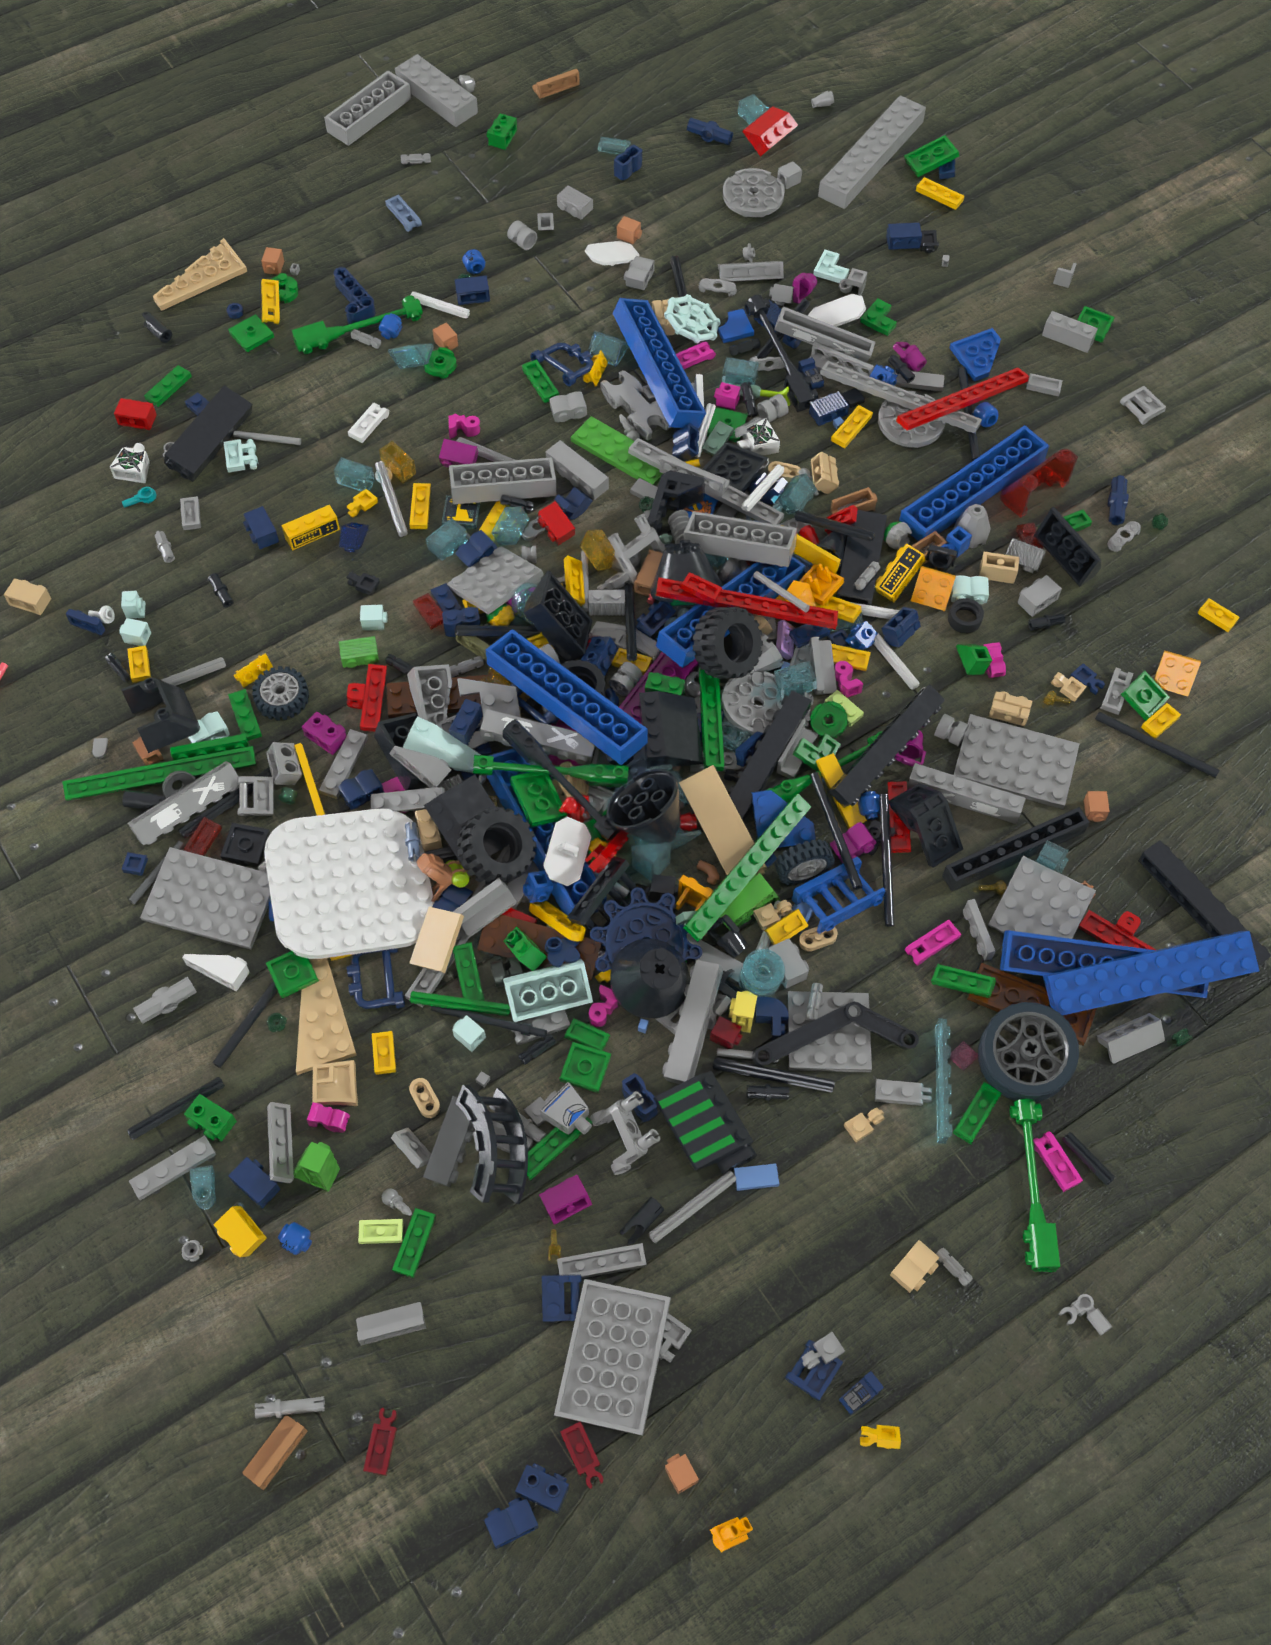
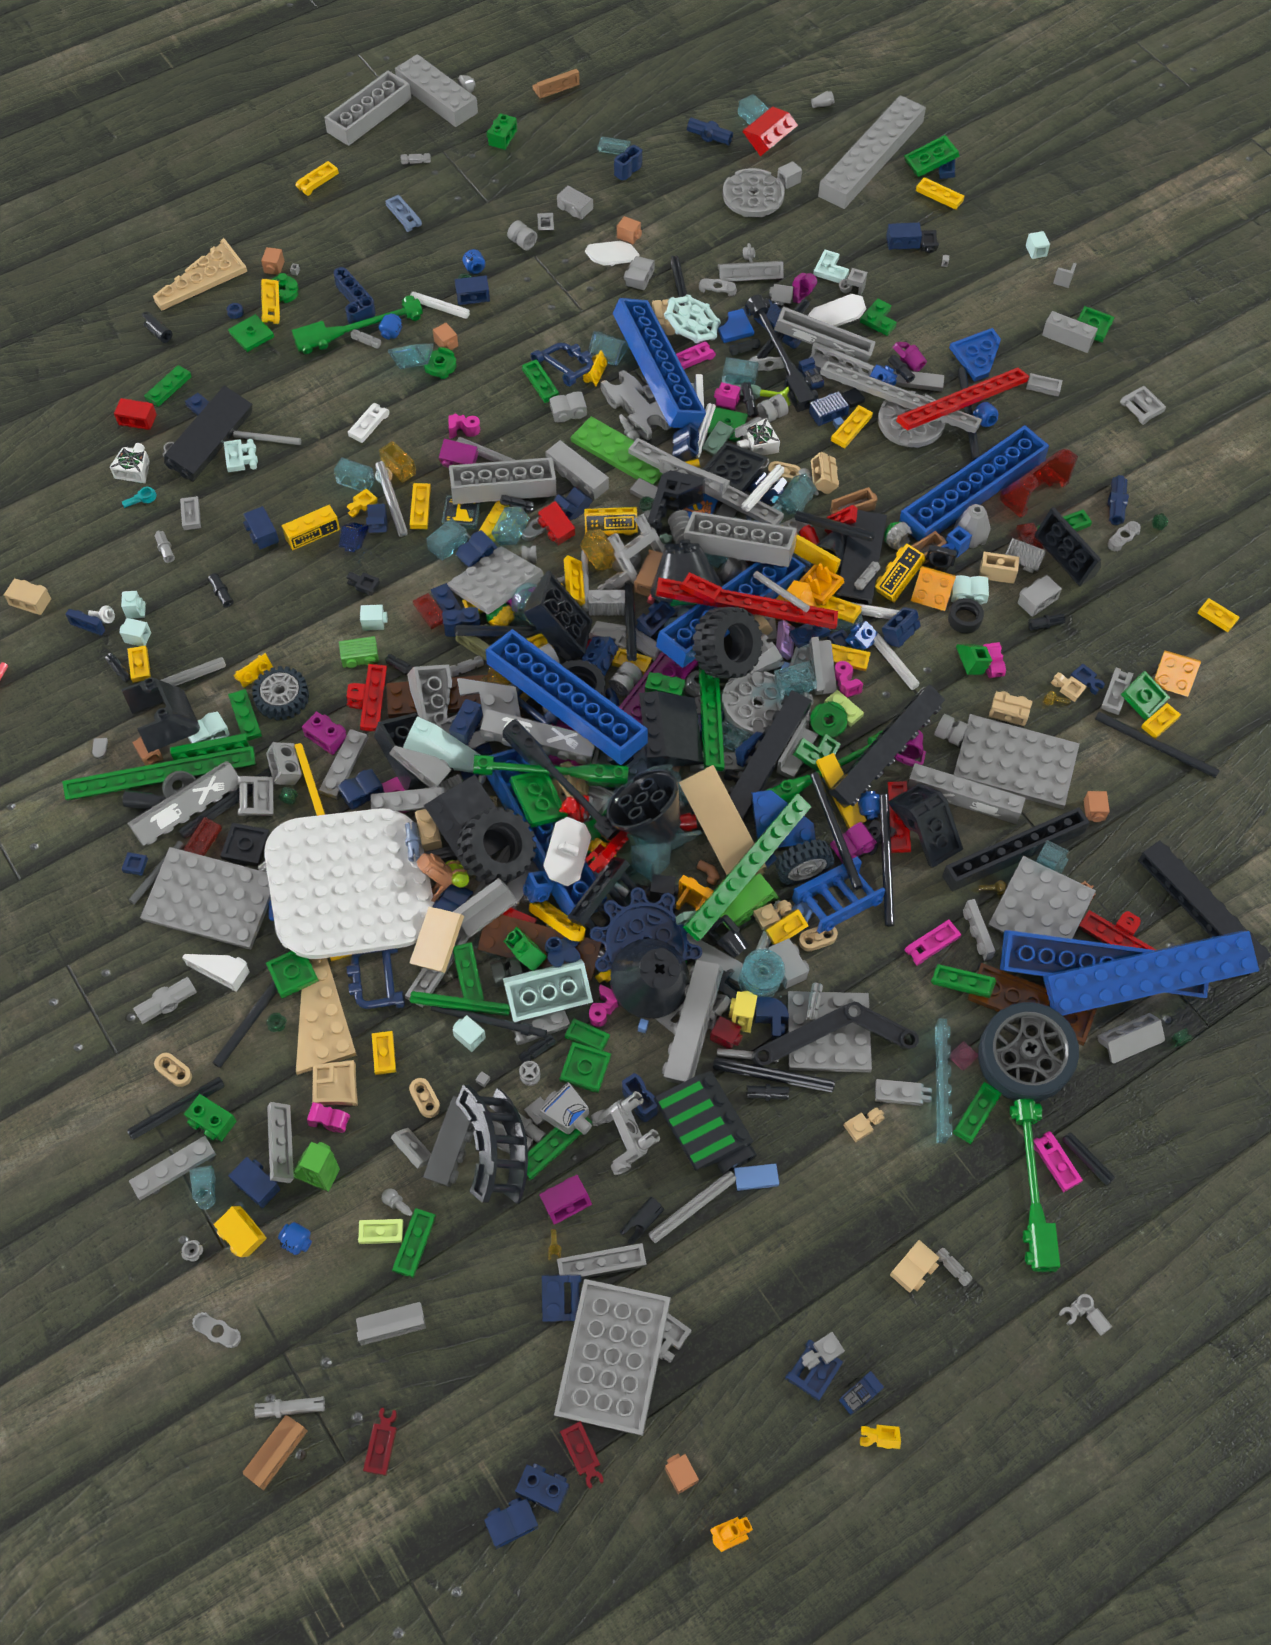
none -> tan plate [154,1053,192,1087]
none -> light grey piece [192,1312,241,1348]
none -> yellow plate [296,161,339,196]
none -> dark blue brick [366,504,387,533]
none -> light grey wheel [519,1061,540,1086]
none -> brick [584,507,638,537]
none -> light aqua brick [1026,231,1050,259]

